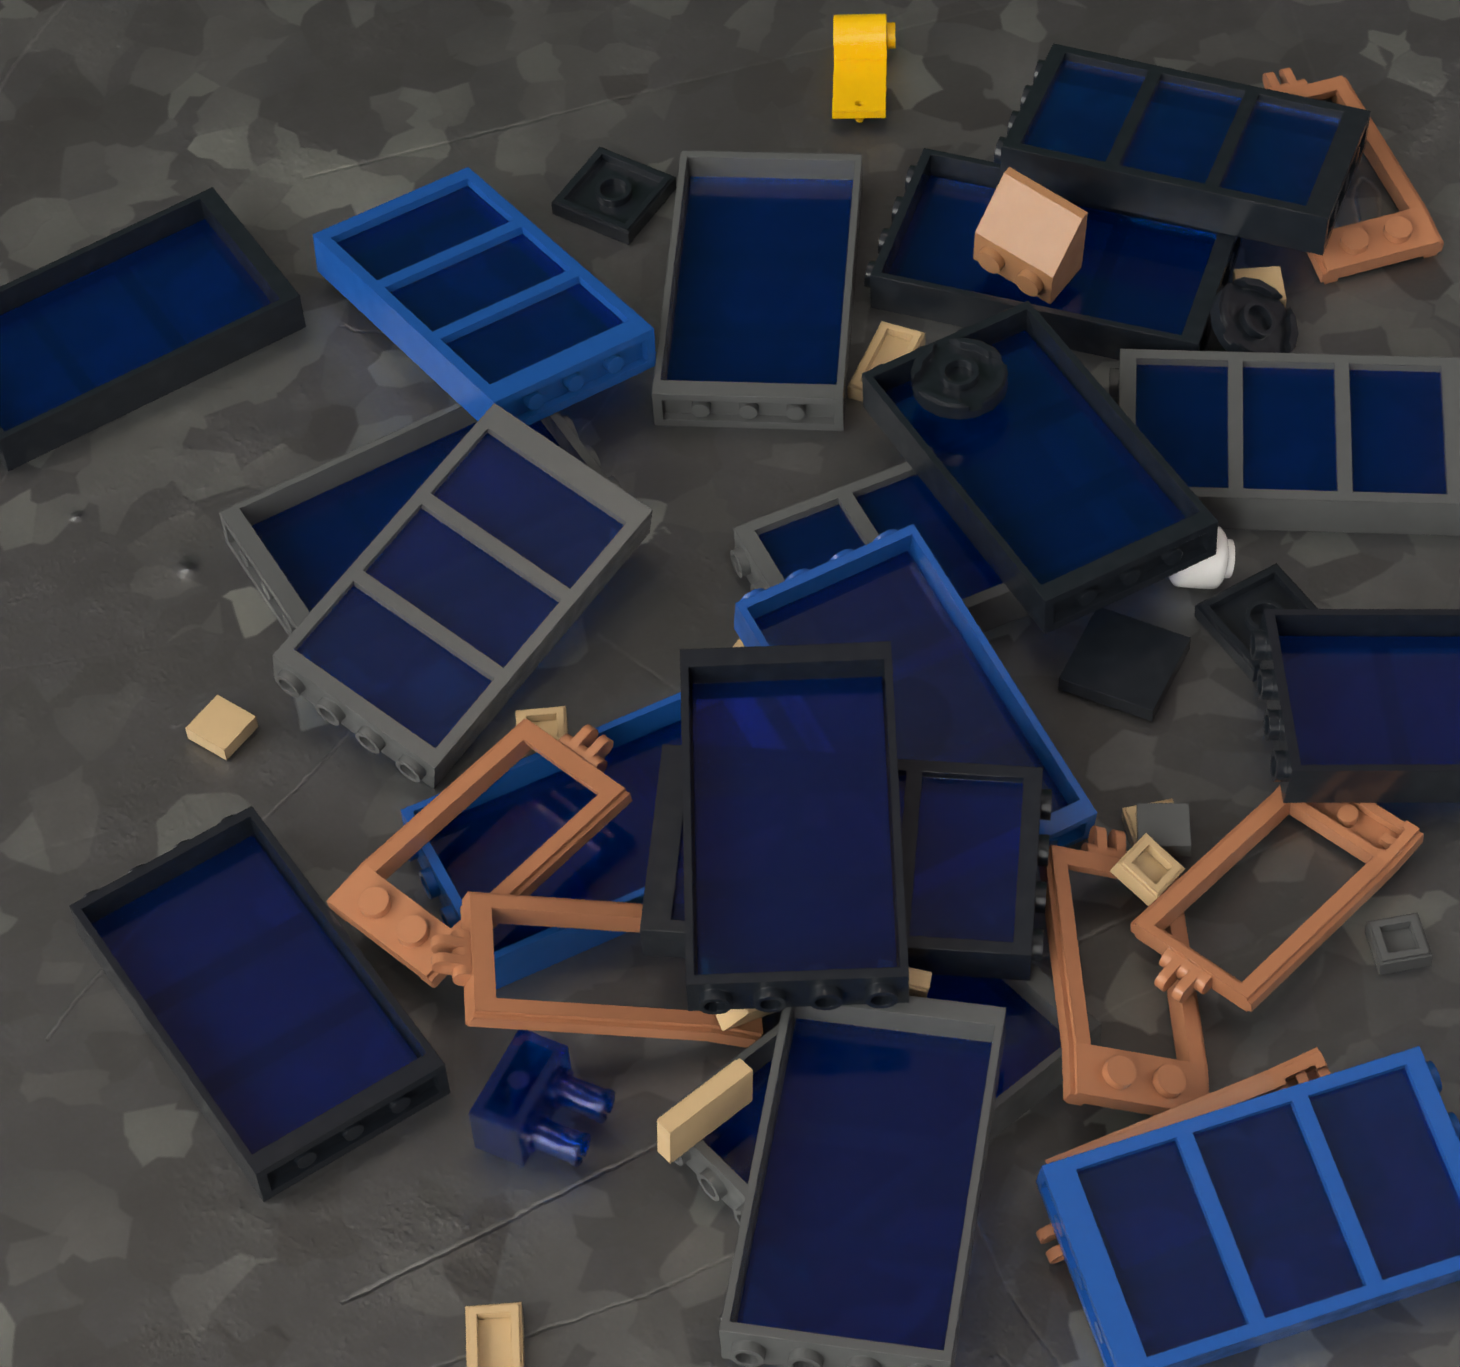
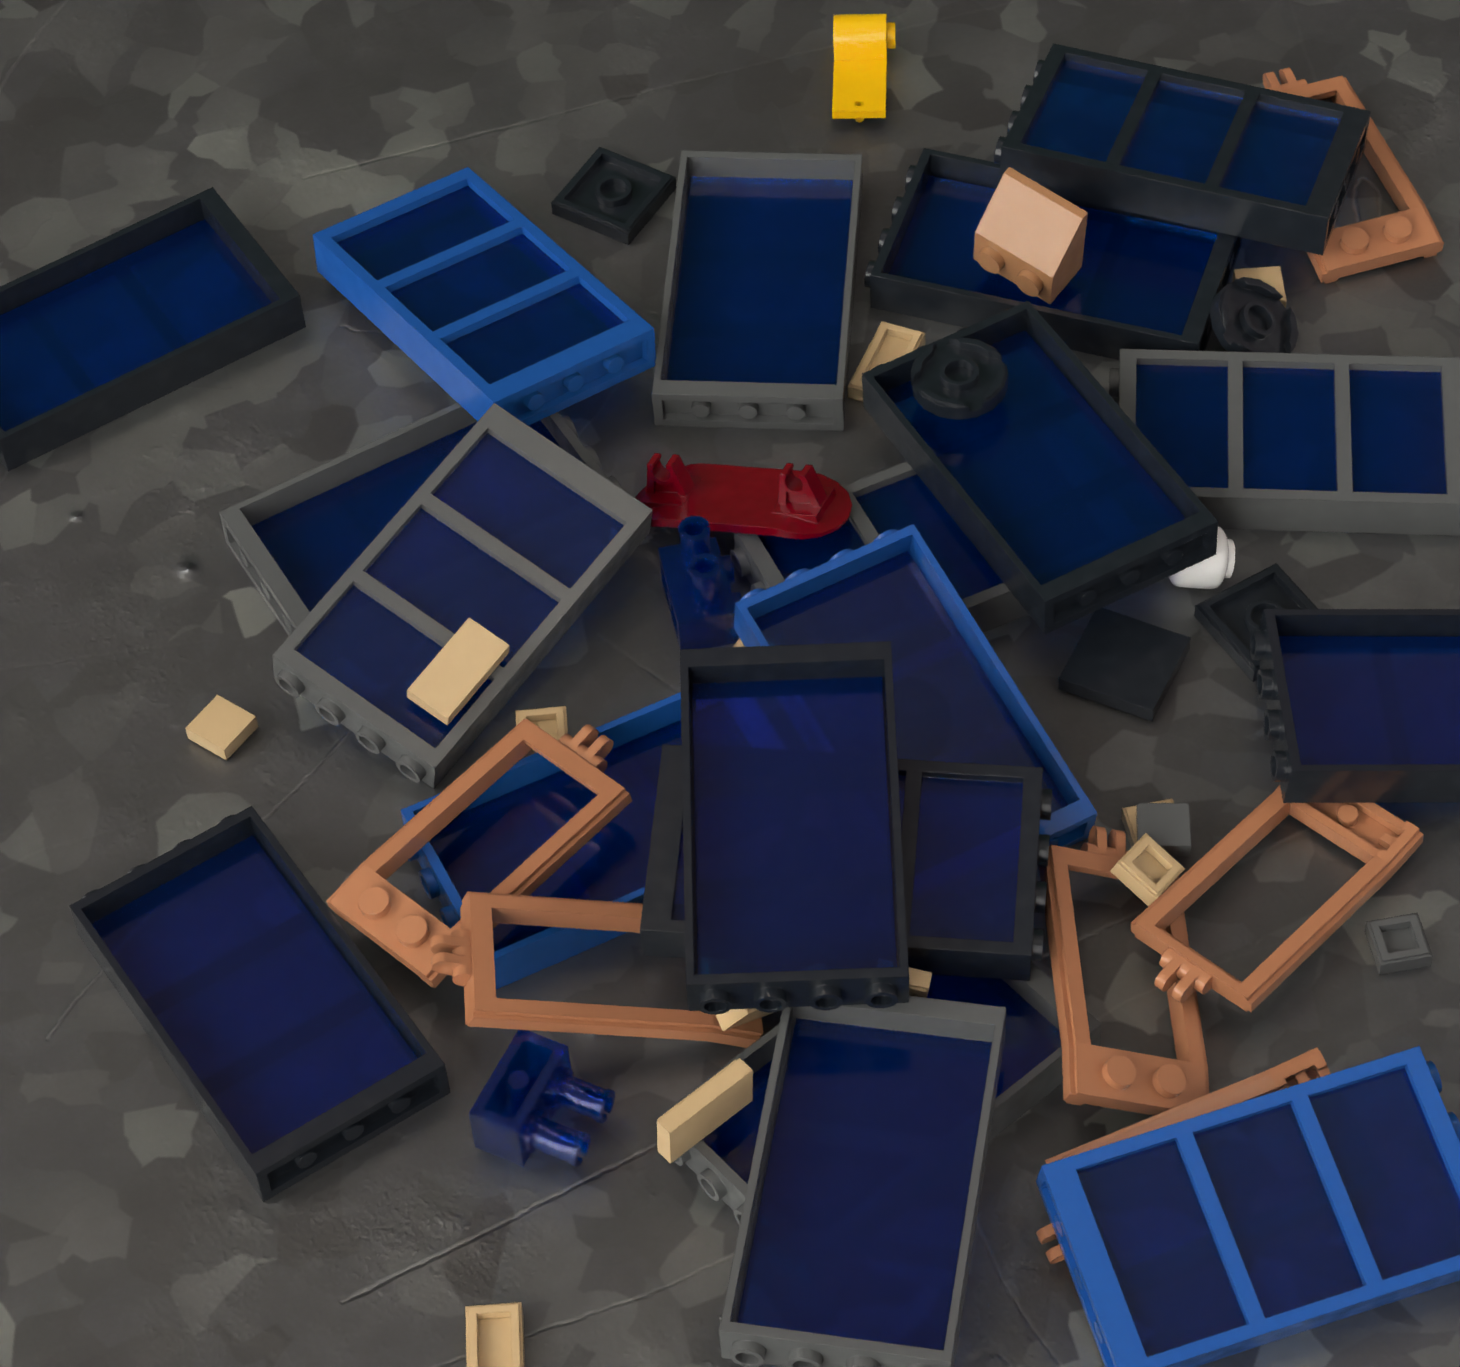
none -> tan tile [407,617,510,726]
none -> dark red piece [634,453,852,540]
none -> clear blue brick [658,516,742,649]

